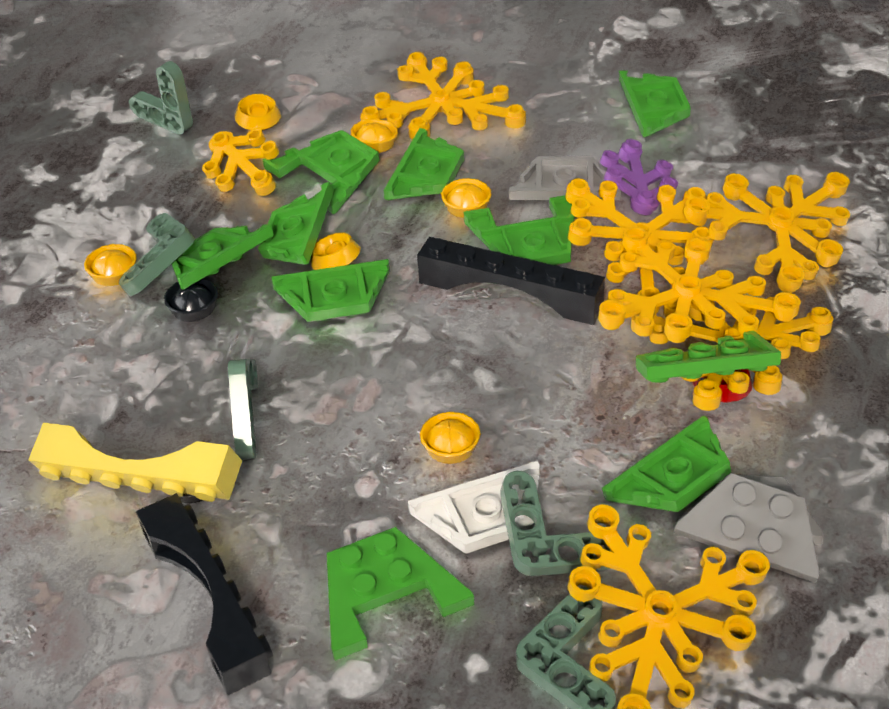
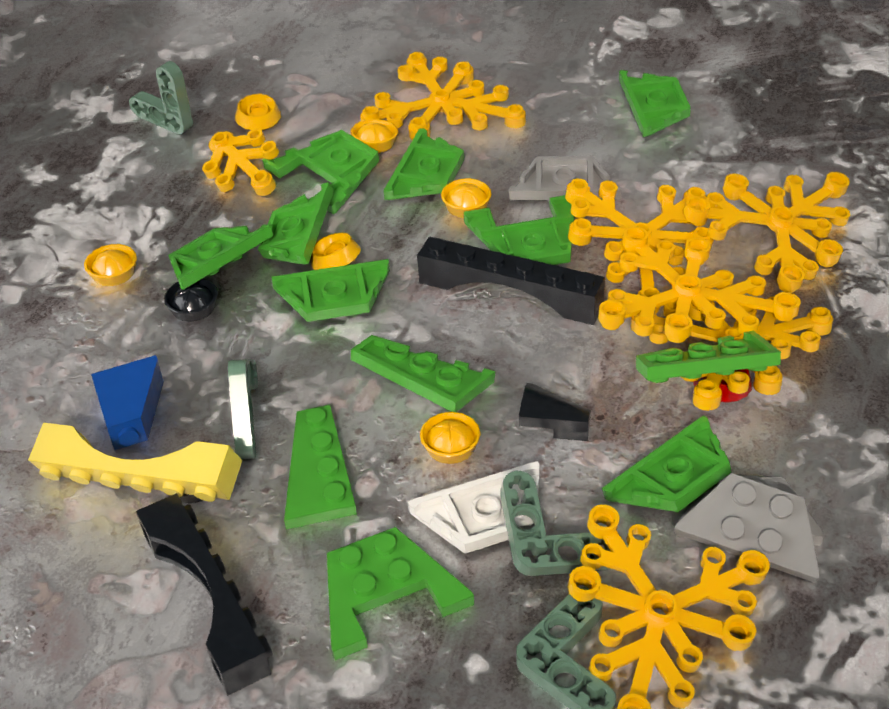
sand green beam [119,213,195,296] -> none
medium lavender plant [600,139,678,215] -> none
none -> blue slope [91,355,164,451]
none -> bright green wing [284,405,357,530]
none -> bright green wing [351,335,495,412]
none -> black slope [519,383,591,441]

